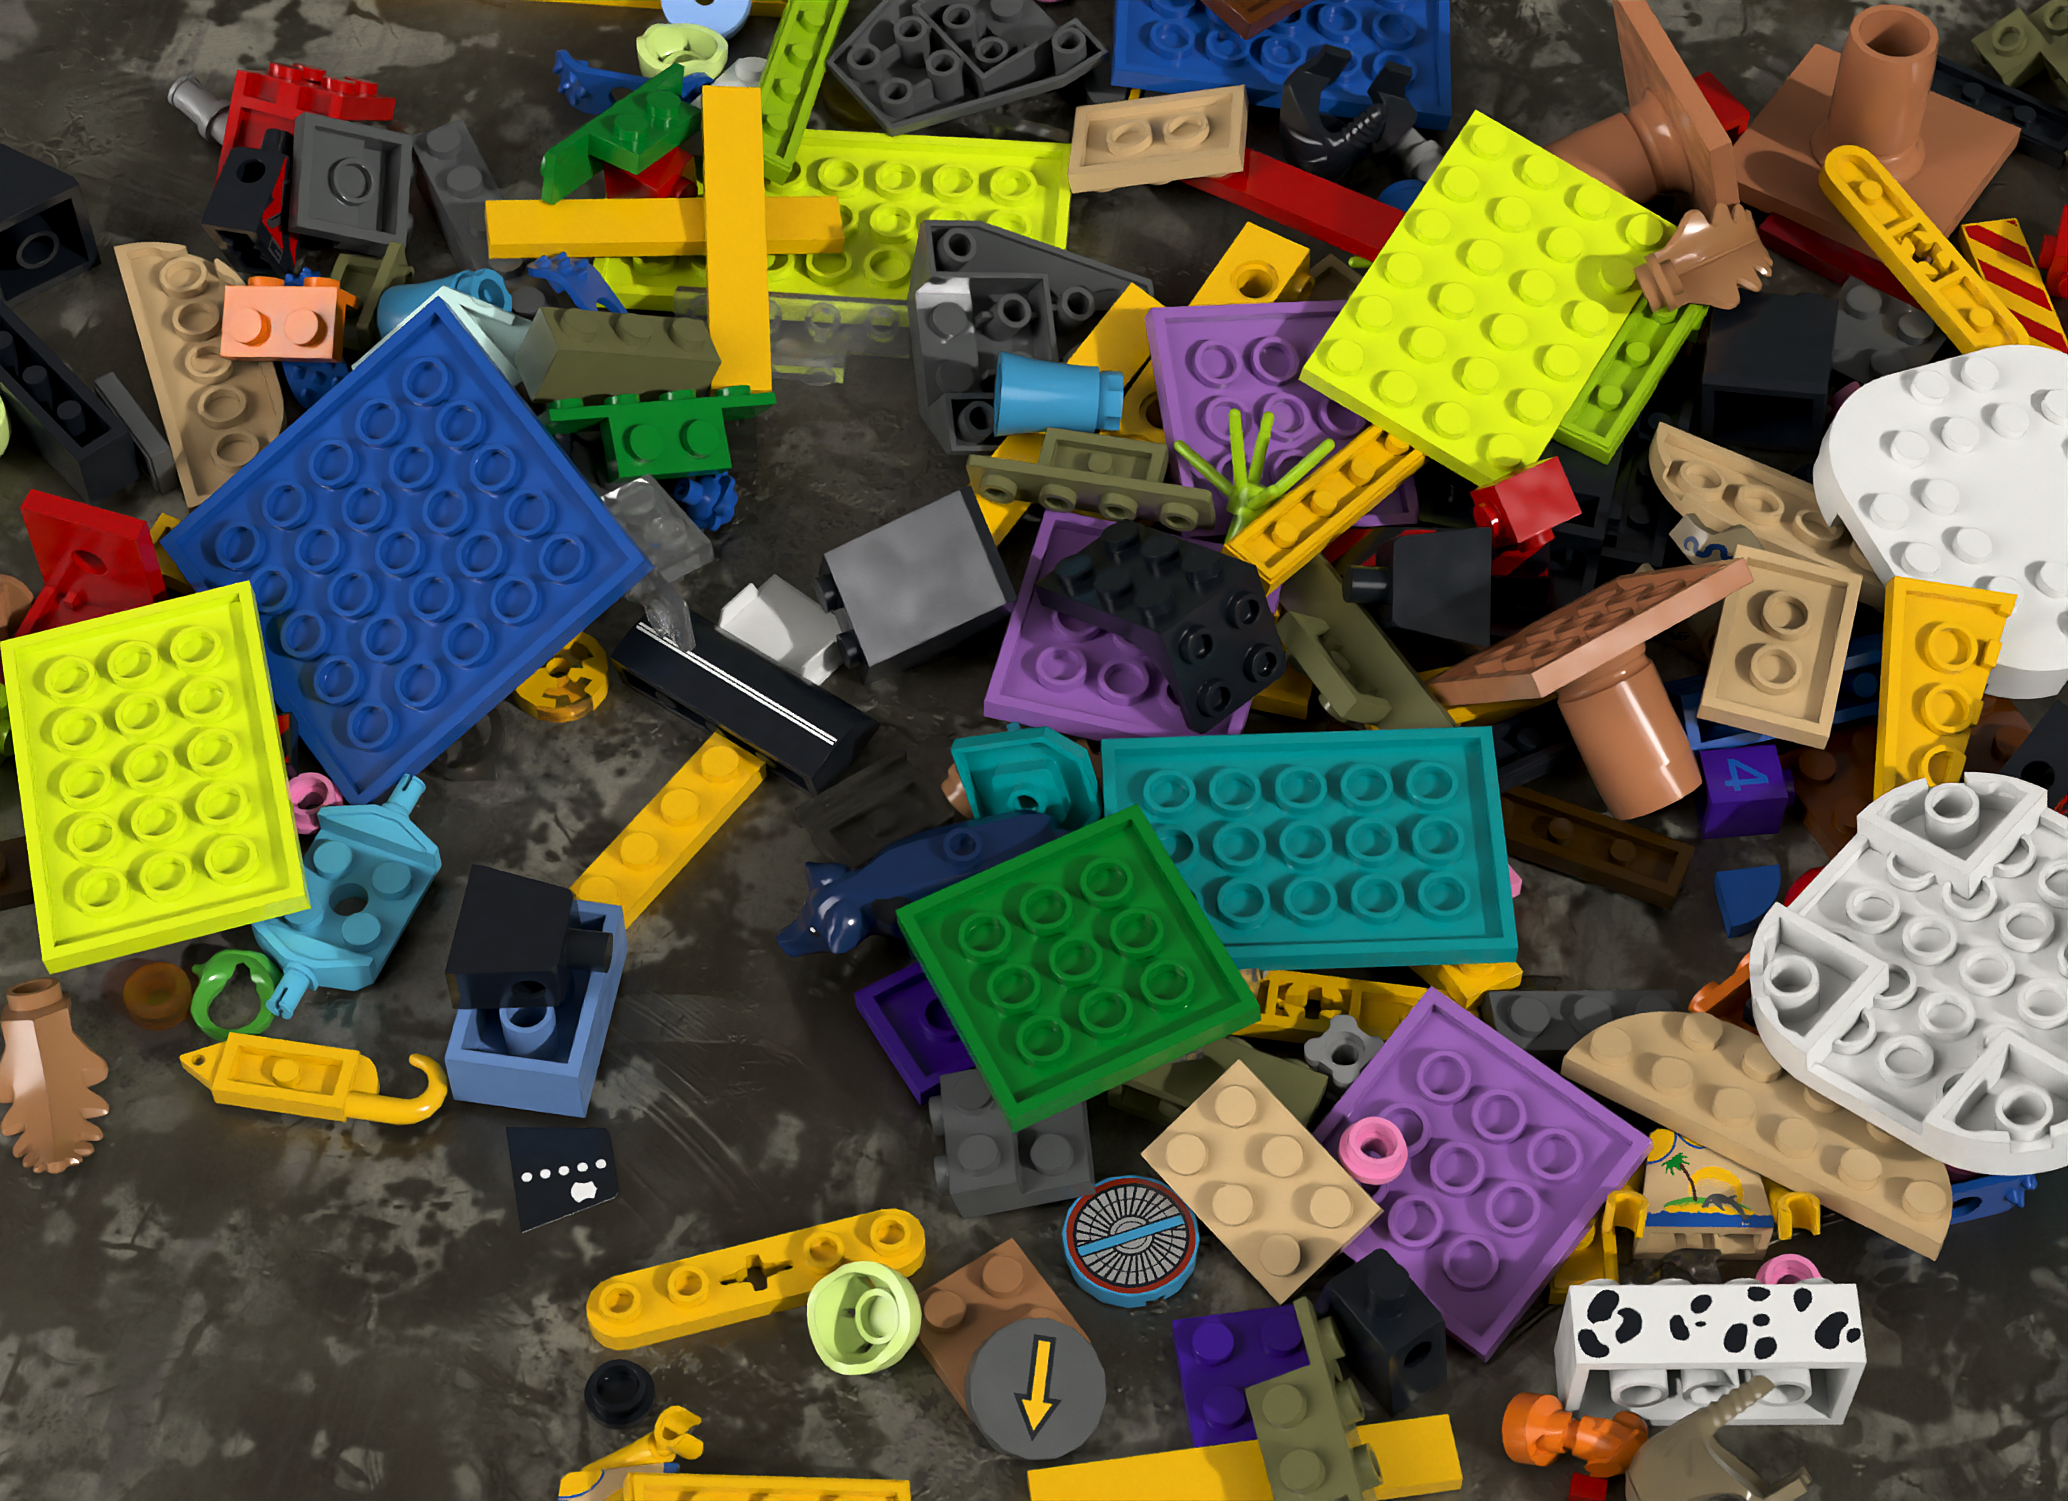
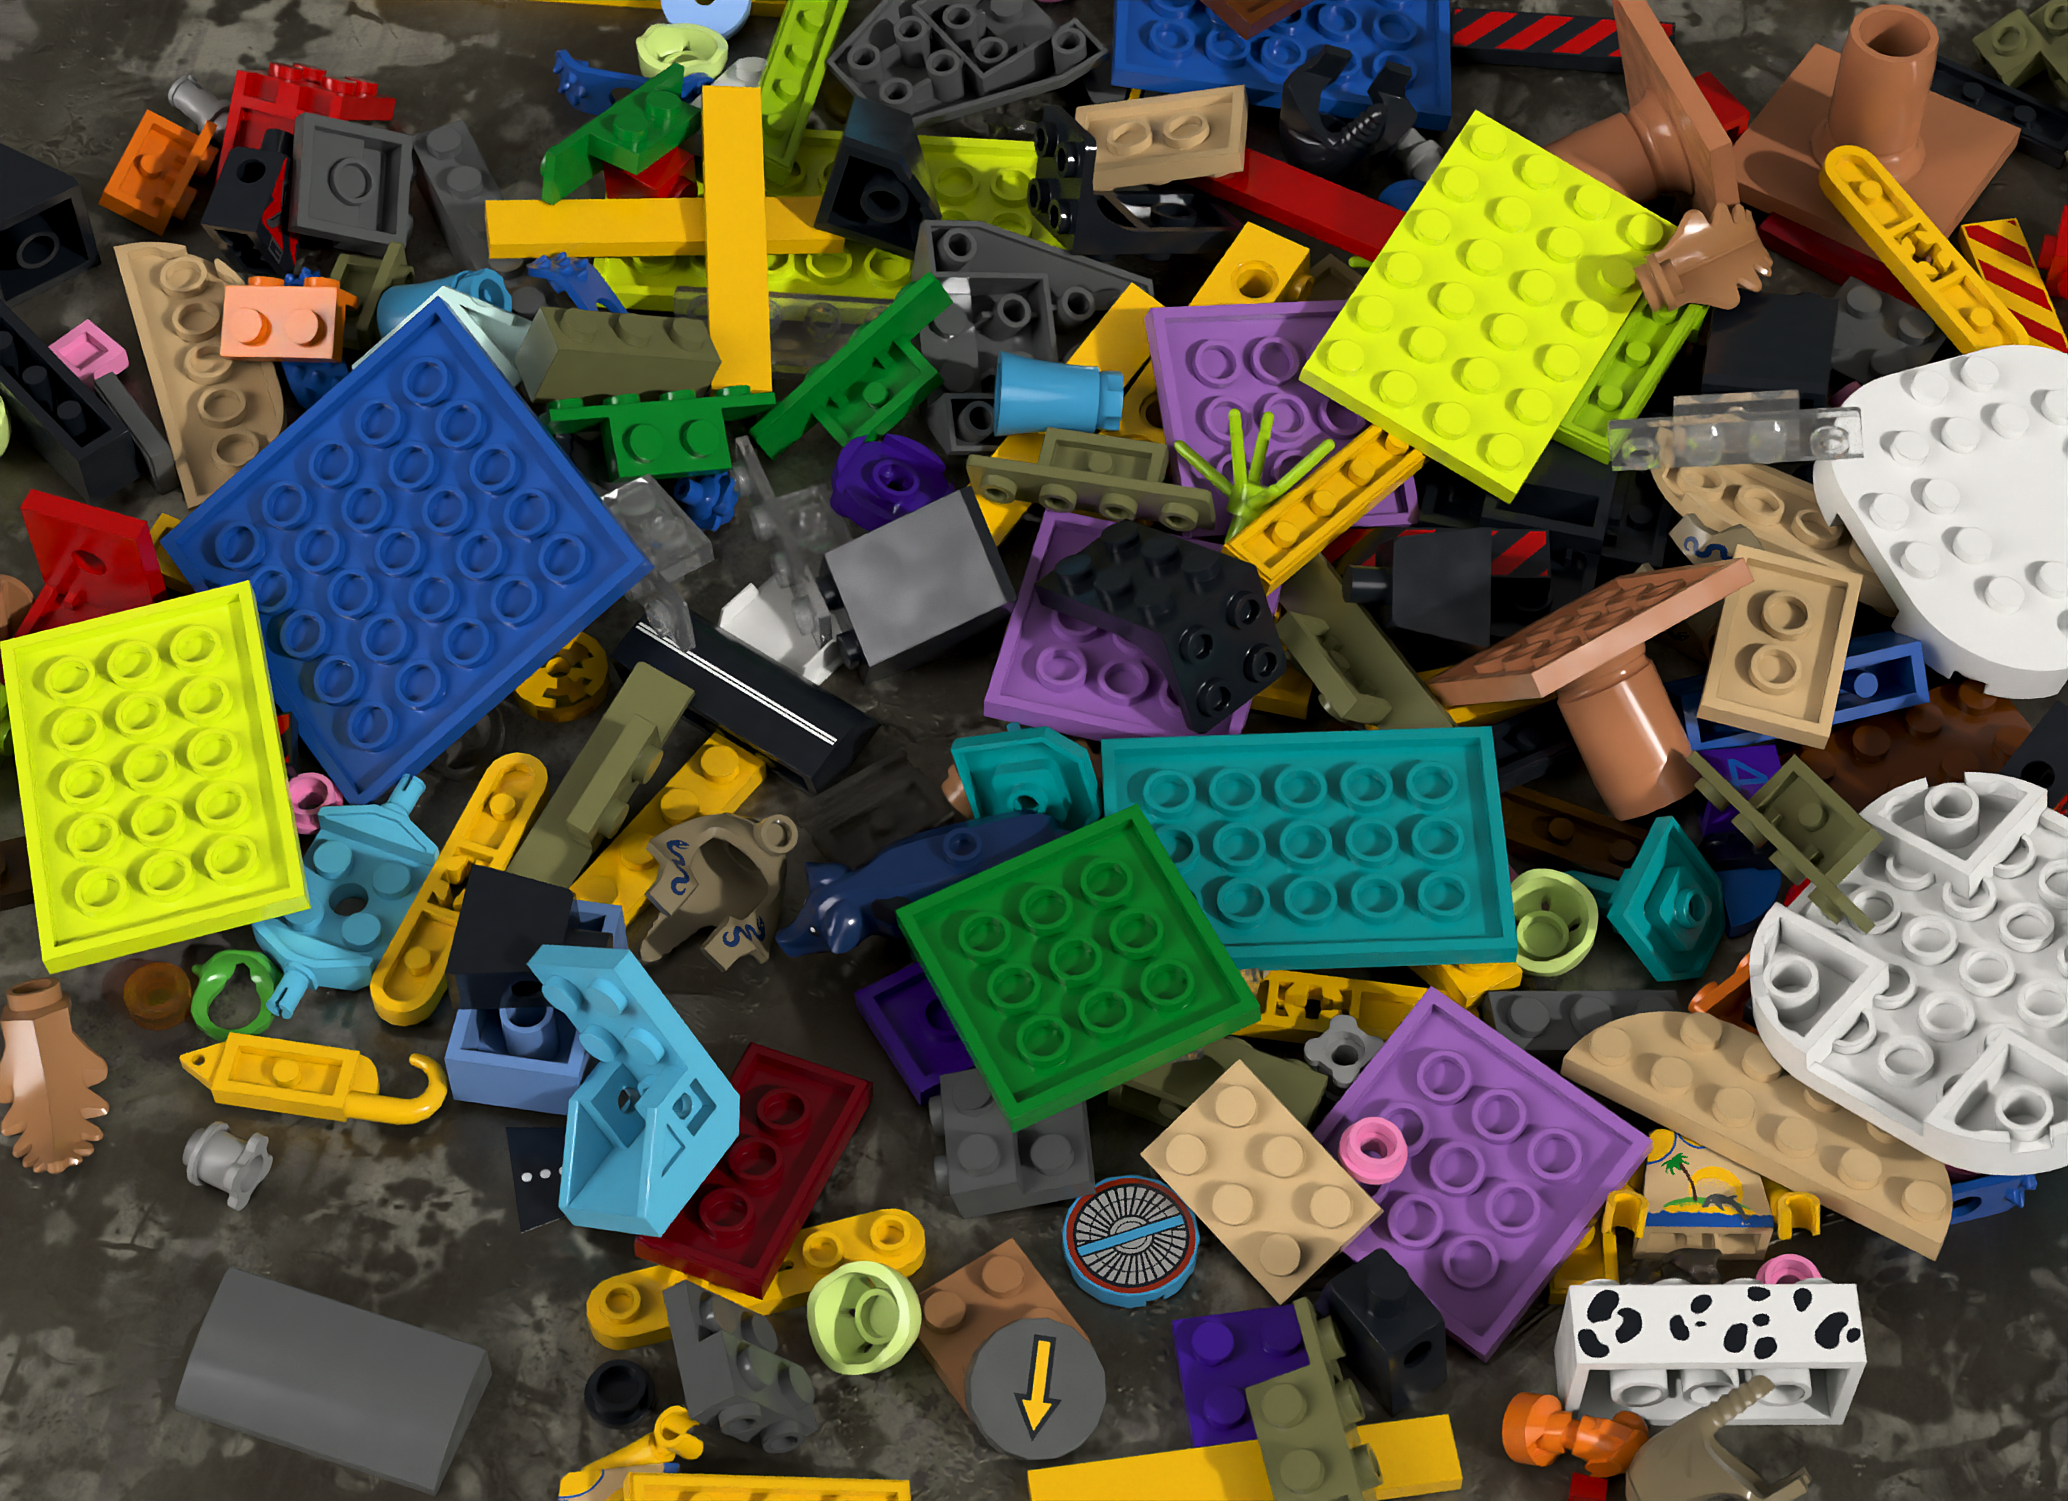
red brick [1470,456,1582,553] -> none
yellow wing [1873,576,2018,801] -> none
none -> bright pink plate [48,319,130,392]
none -> orange bracket [98,109,219,236]
none -> dark grey slope [175,1266,492,1497]
none -> light grey brick [183,1121,273,1211]
none -> yellow piece [370,752,551,1026]
none -> olive bracket [506,662,695,889]
none -> medium azure bracket [527,944,740,1237]
none -> dark red tile [634,1042,873,1300]
none -> dark tan piece [638,812,798,972]
none -> dark grey plate [662,1279,818,1454]
none -> clear bracket [729,435,853,651]
none -> green bracket [749,272,953,462]
none -> black slope [813,95,942,261]
none -> dark purple plate [830,434,955,531]
none -> black bracket [1027,105,1244,262]
none -> black tile [1450,7,1675,73]
none -> yellowish green helmet [1511,868,1599,979]
none -> teal piece [1563,816,1726,982]
none -> clear bracket [1607,389,1864,471]
none -> olive bracket [1686,750,1884,934]
none -> black piece [1697,830,1777,872]

